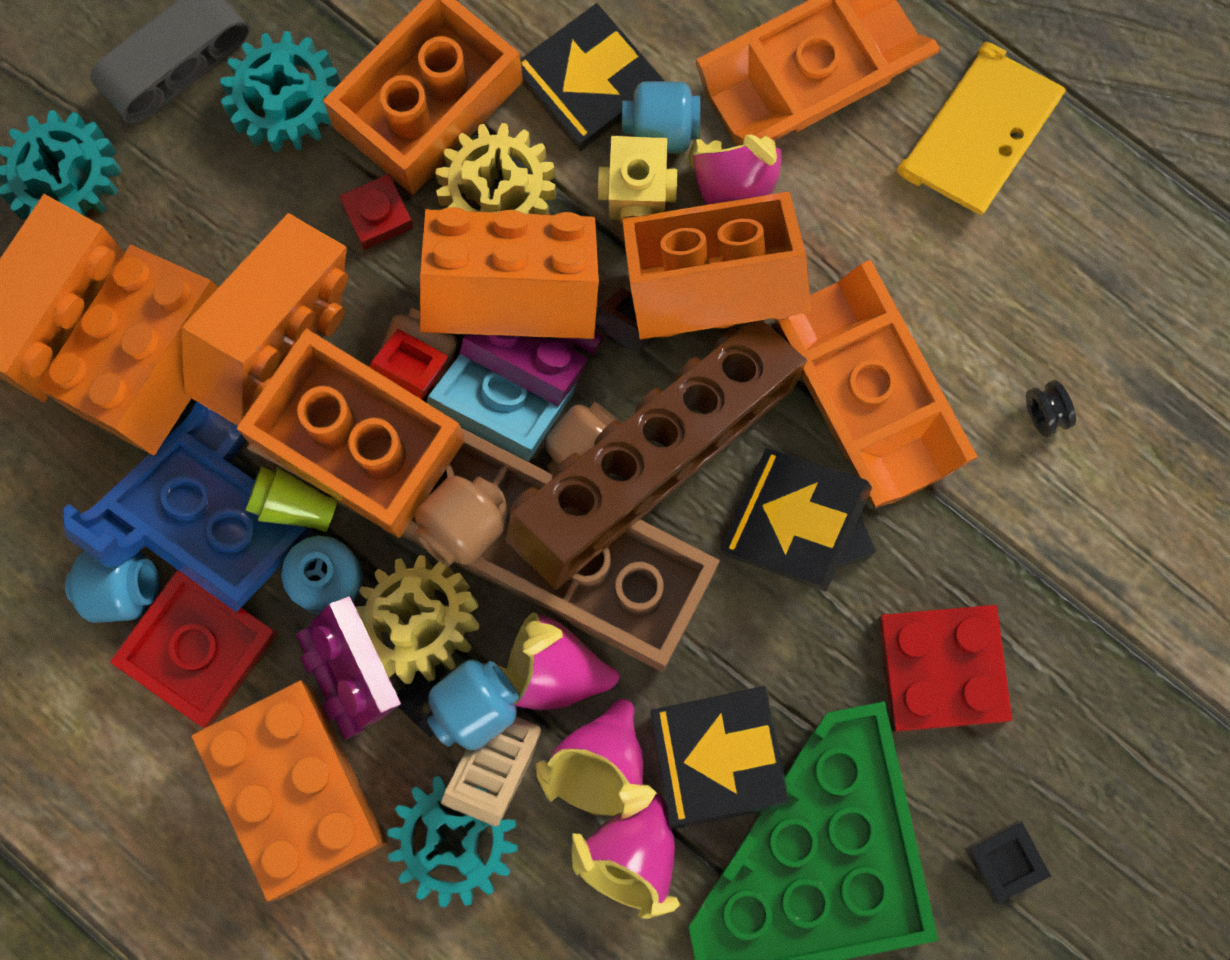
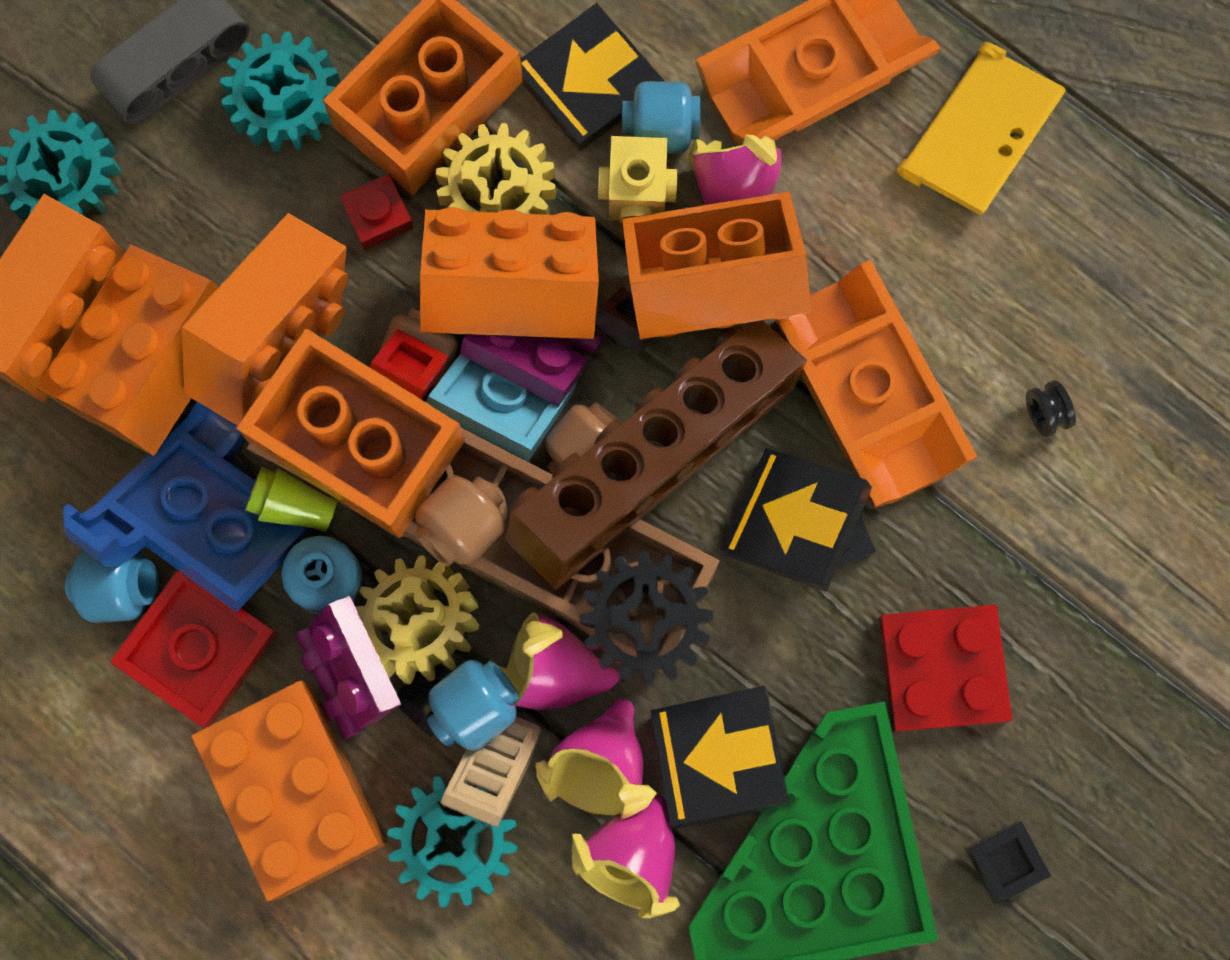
none -> black gear [580,551,713,686]

